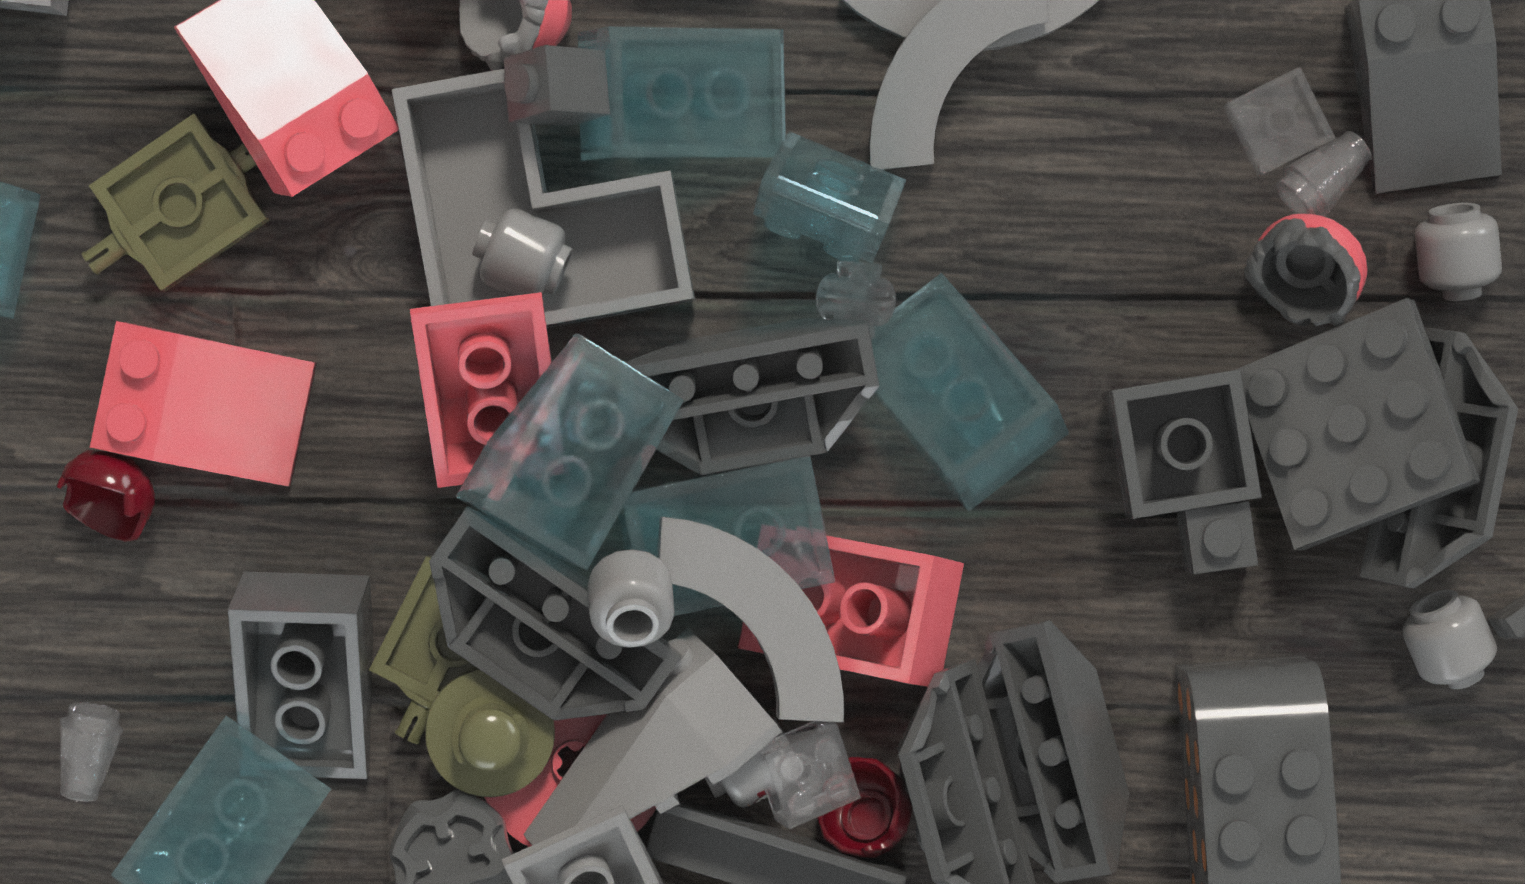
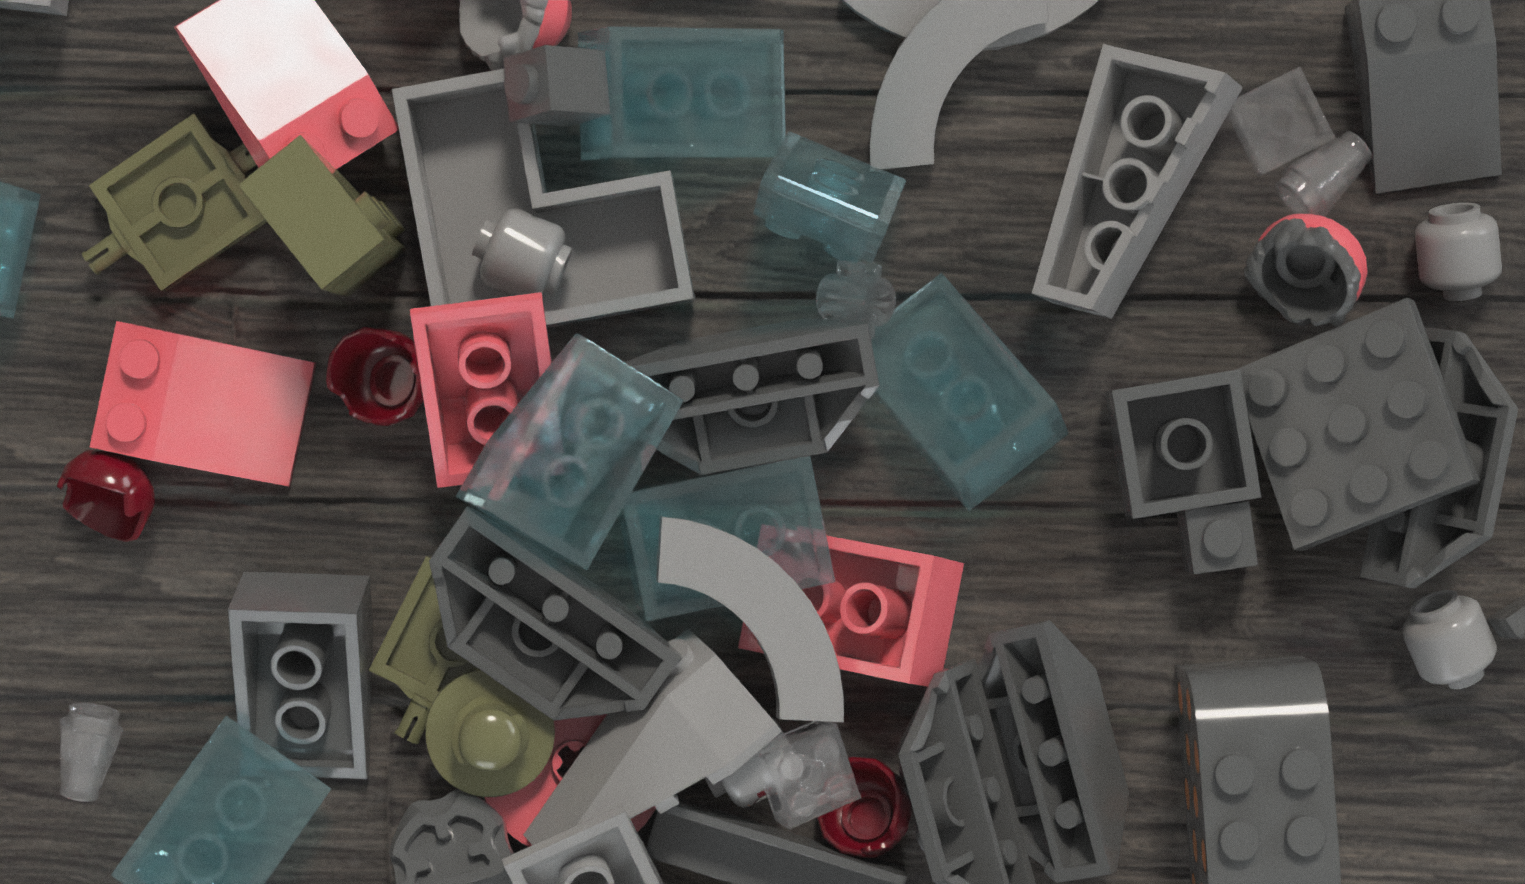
light grey head [588,549,675,648] -> none
none -> olive wedge [238,135,407,297]
none -> dark red hair [326,327,424,426]
none -> light grey wedge [1032,44,1243,319]

